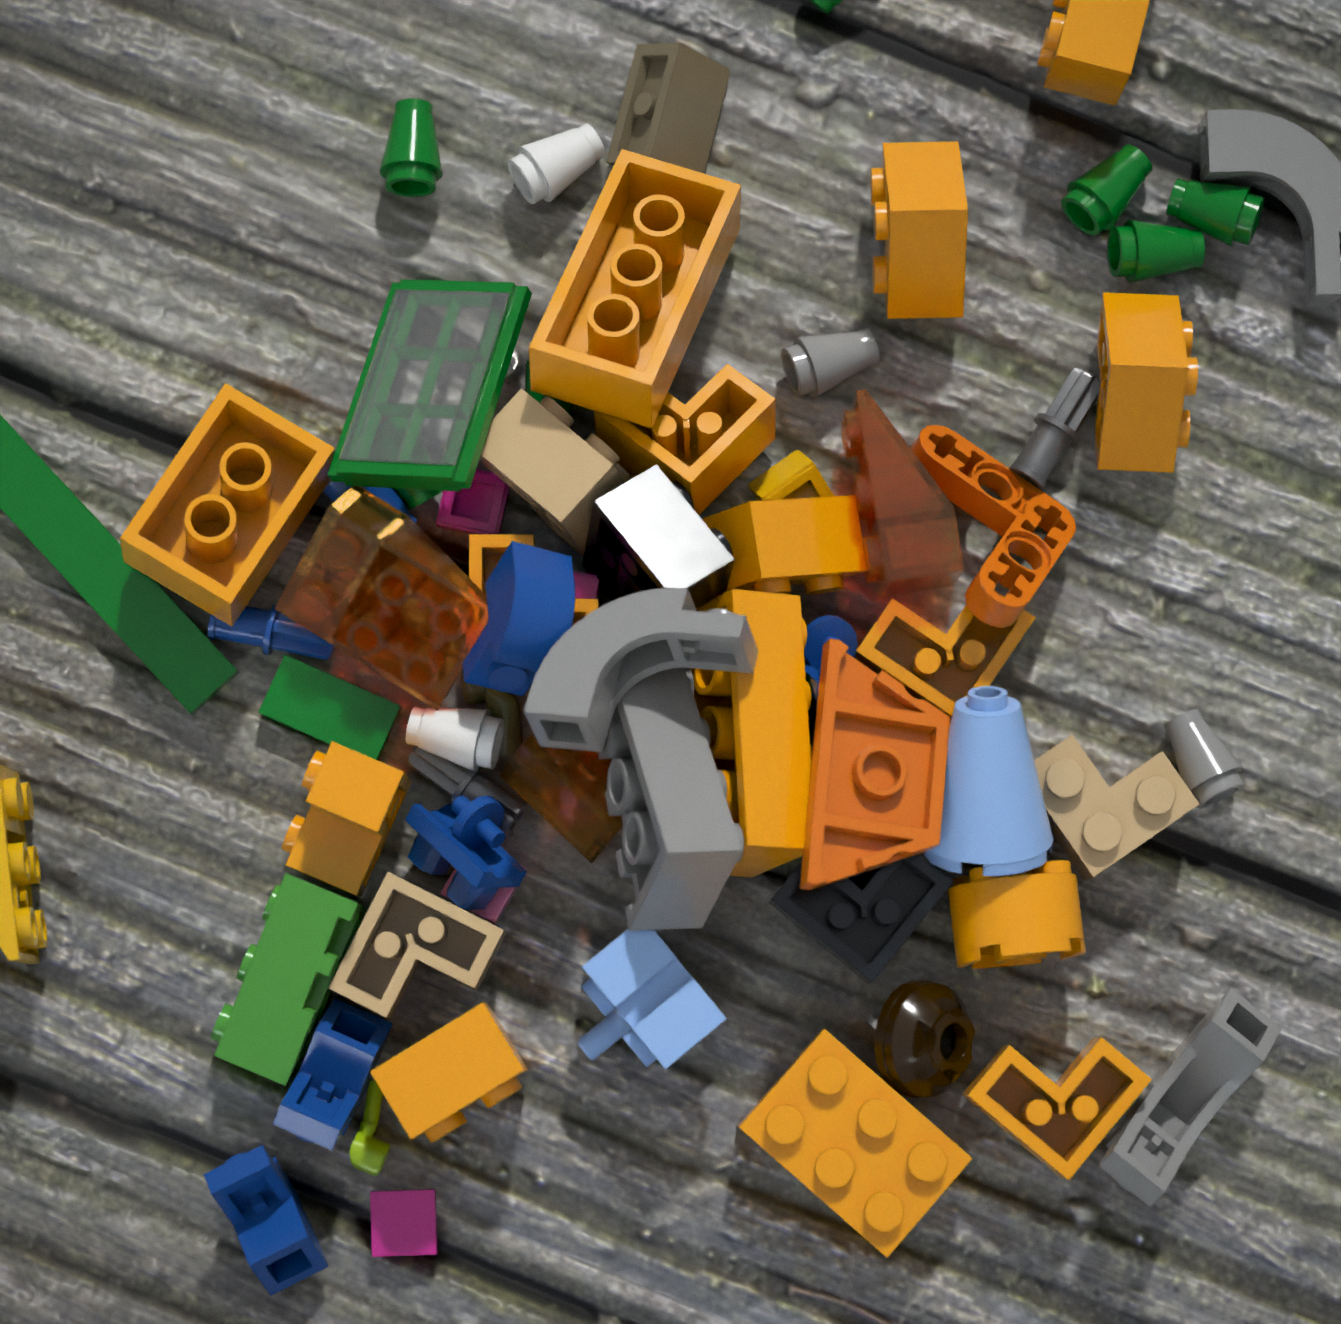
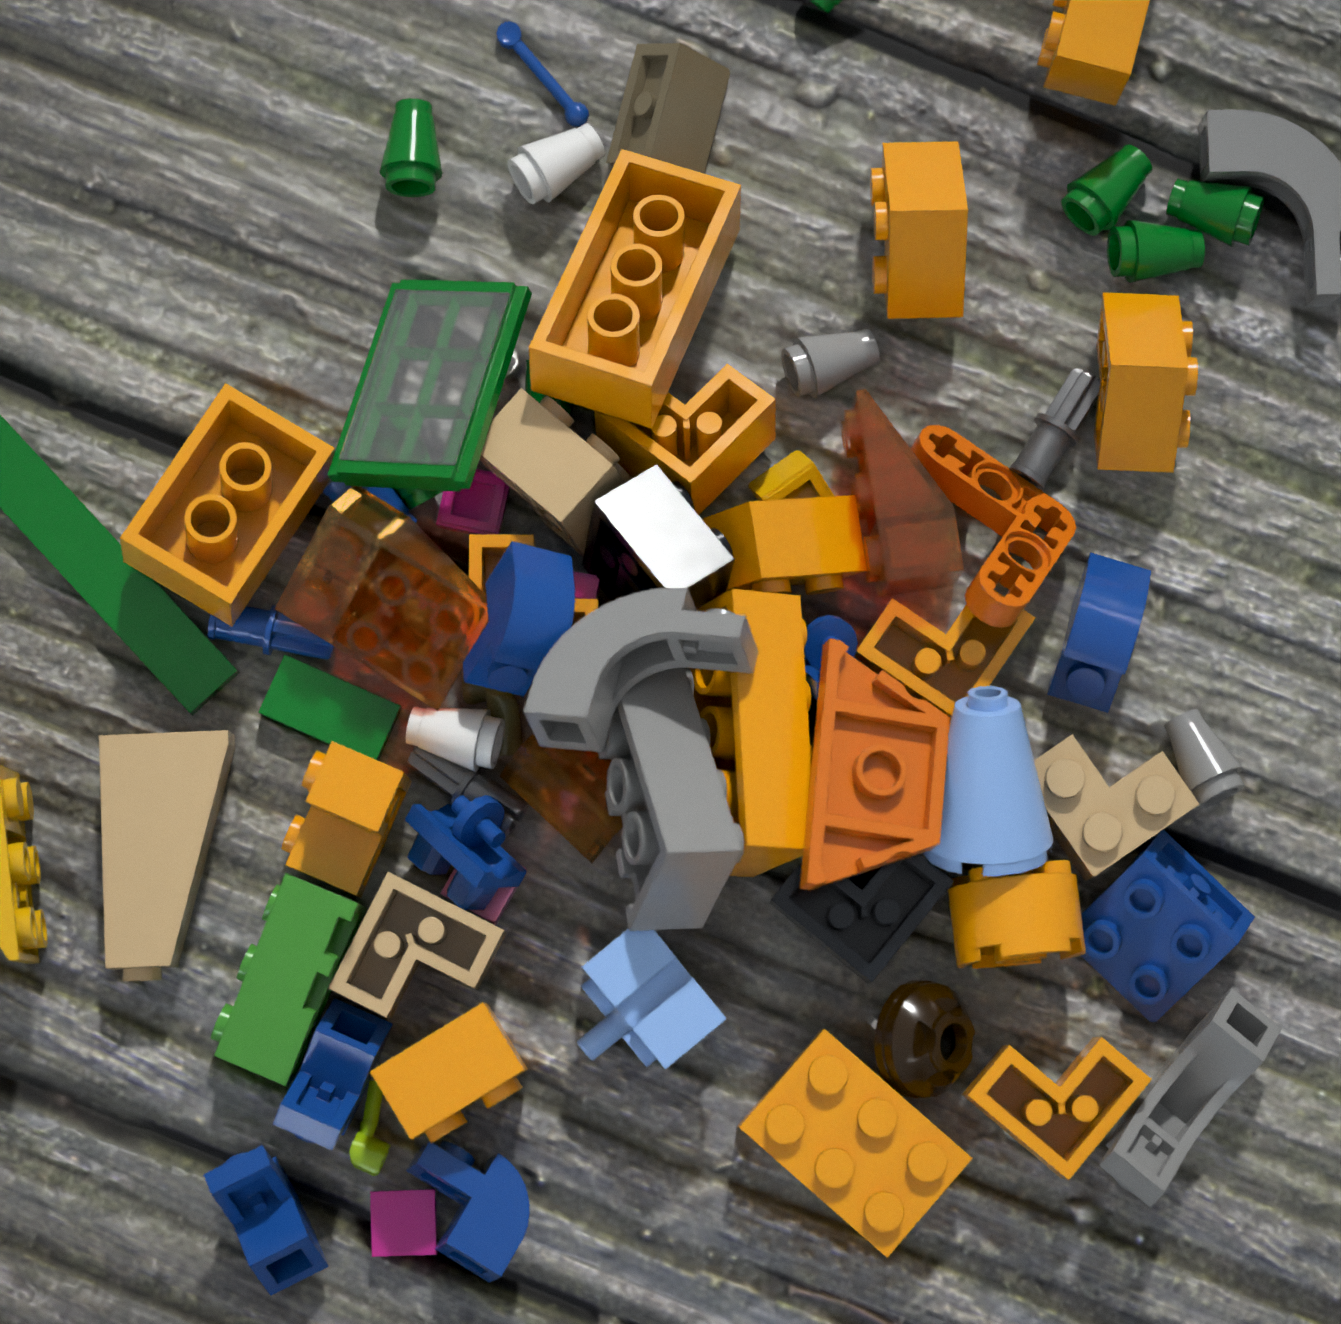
none -> tan slope [99,730,235,982]
none -> blue brick [406,1140,530,1283]
none -> blue hinge [497,21,589,127]
none -> blue brick [1047,552,1151,713]
none -> blue bracket [1081,829,1255,1022]

